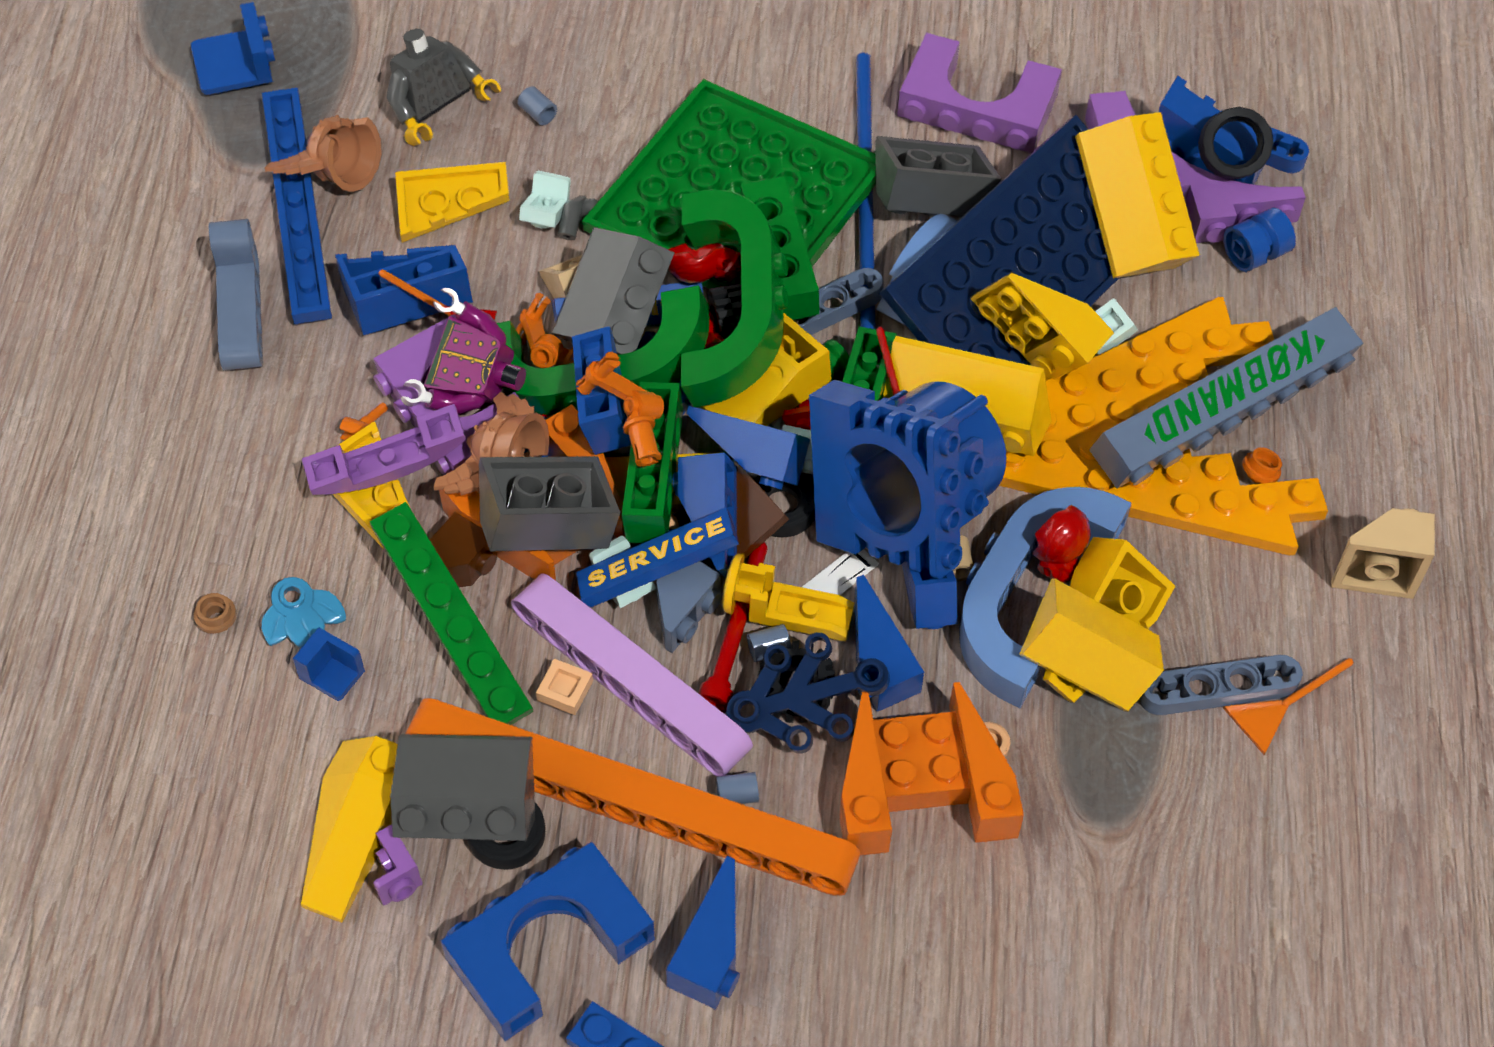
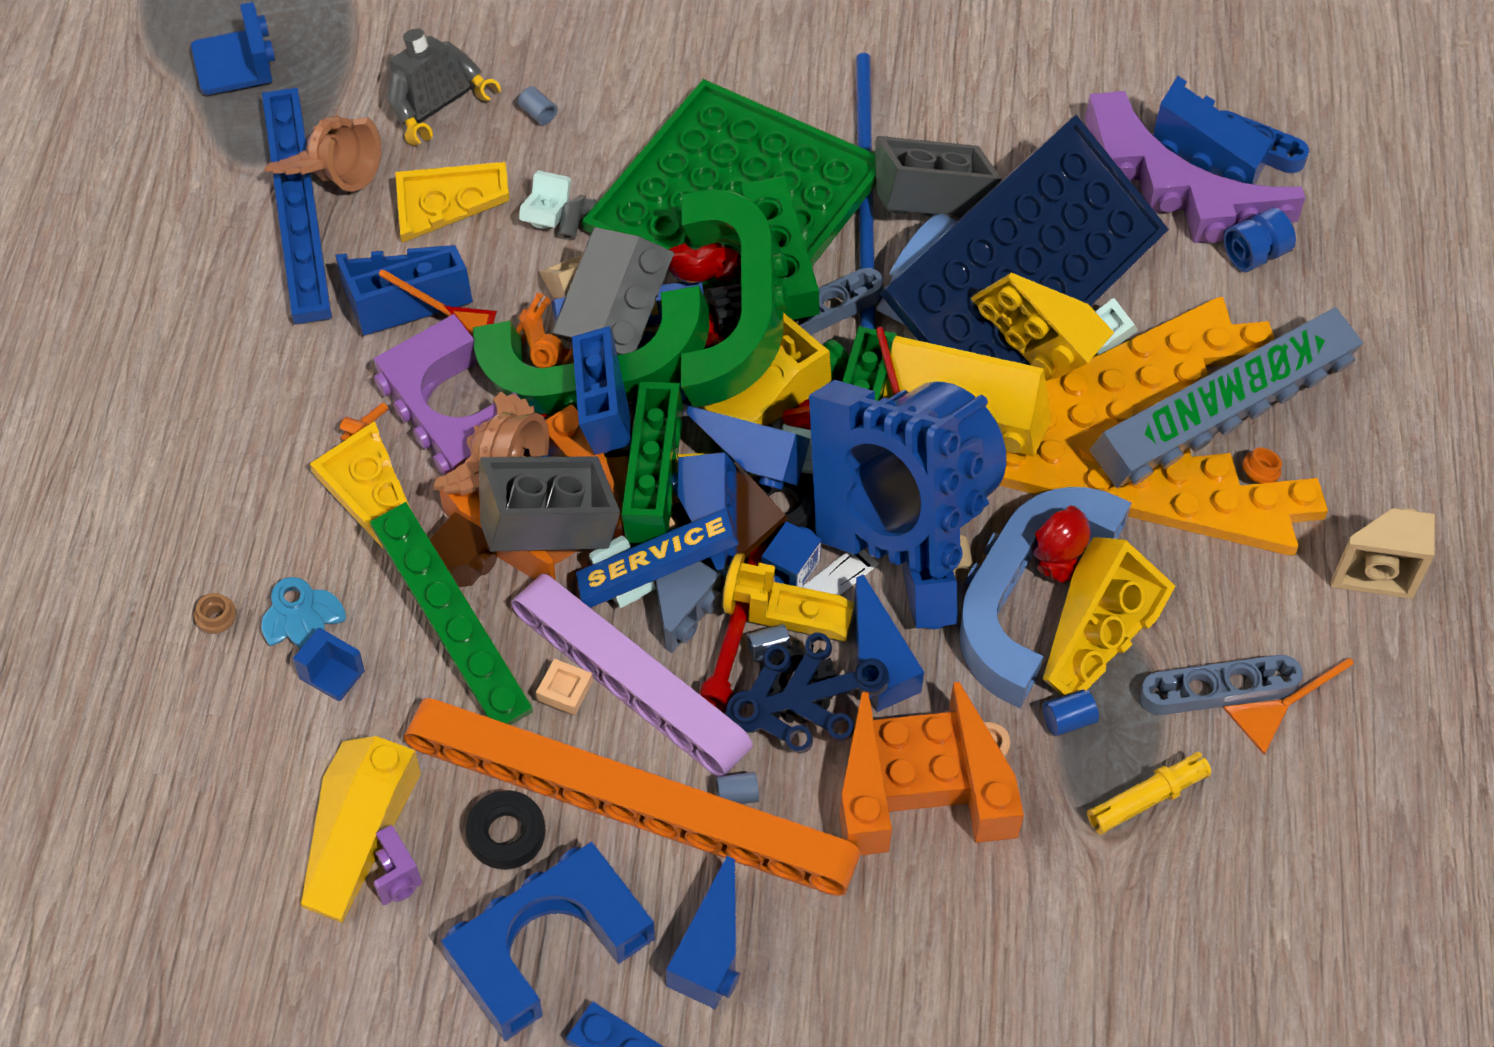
sand blue beam [209,219,263,371] -> none
medium lavender slope [302,404,466,495] -> none
dark grey slope [391,734,535,841] -> none
magenta torso [401,288,526,415] -> none
orange pin [576,351,664,467] -> none
medium lavender arch [897,33,1062,153] -> none
yellow slope [1019,578,1164,711] -> none
yellow slope [1075,112,1200,278] -> none
black tyre [1198,107,1273,180] -> none
none -> blue brick [761,521,822,587]
none -> blue piece [1043,689,1099,737]
none -> yellow pin [1087,751,1212,835]

